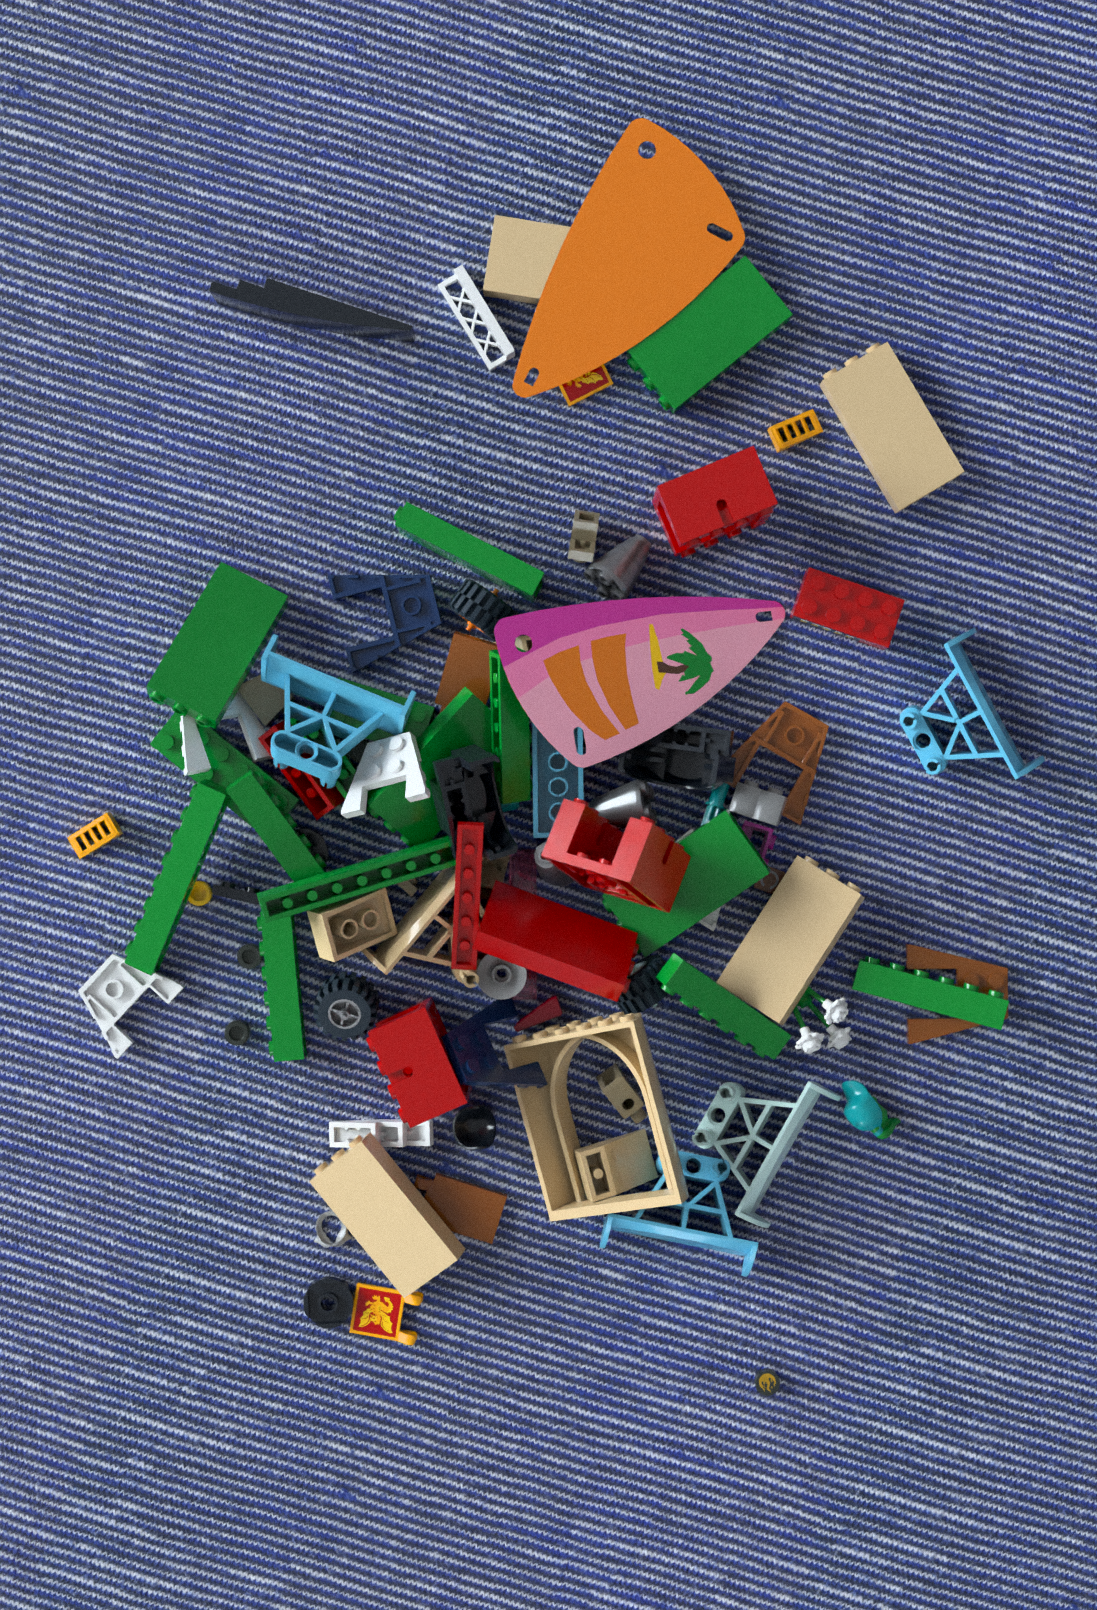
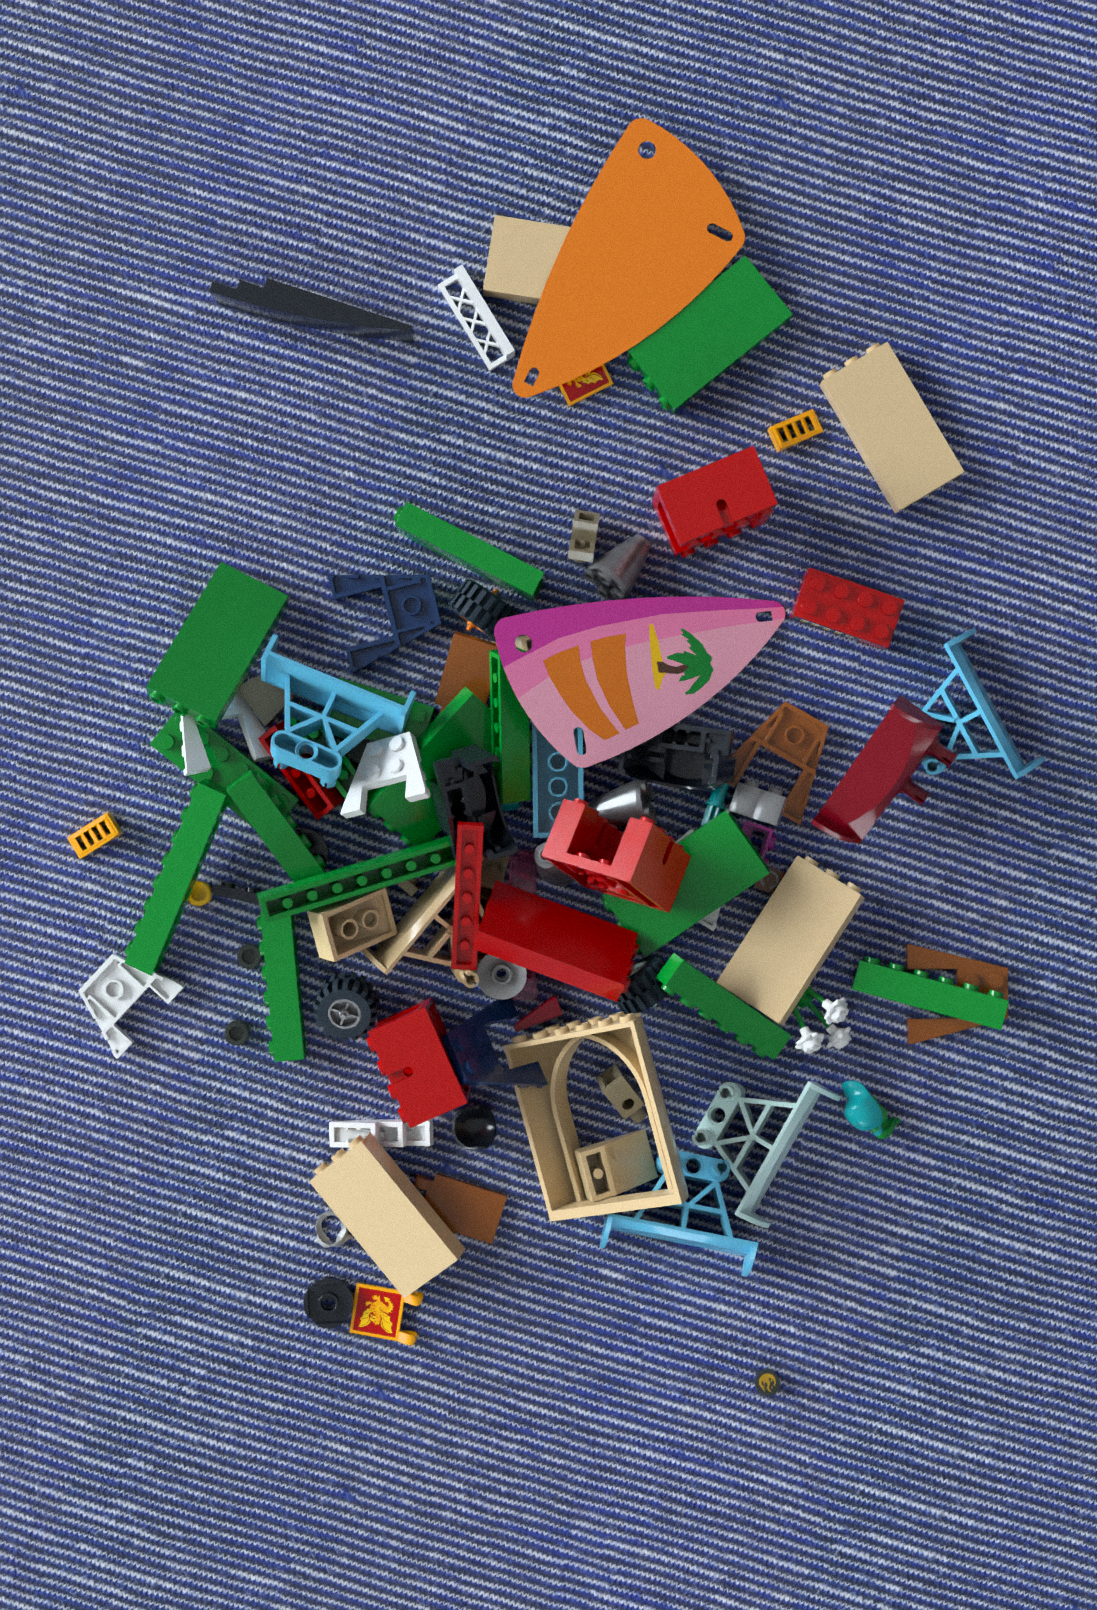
none -> dark red piece [811,695,958,844]

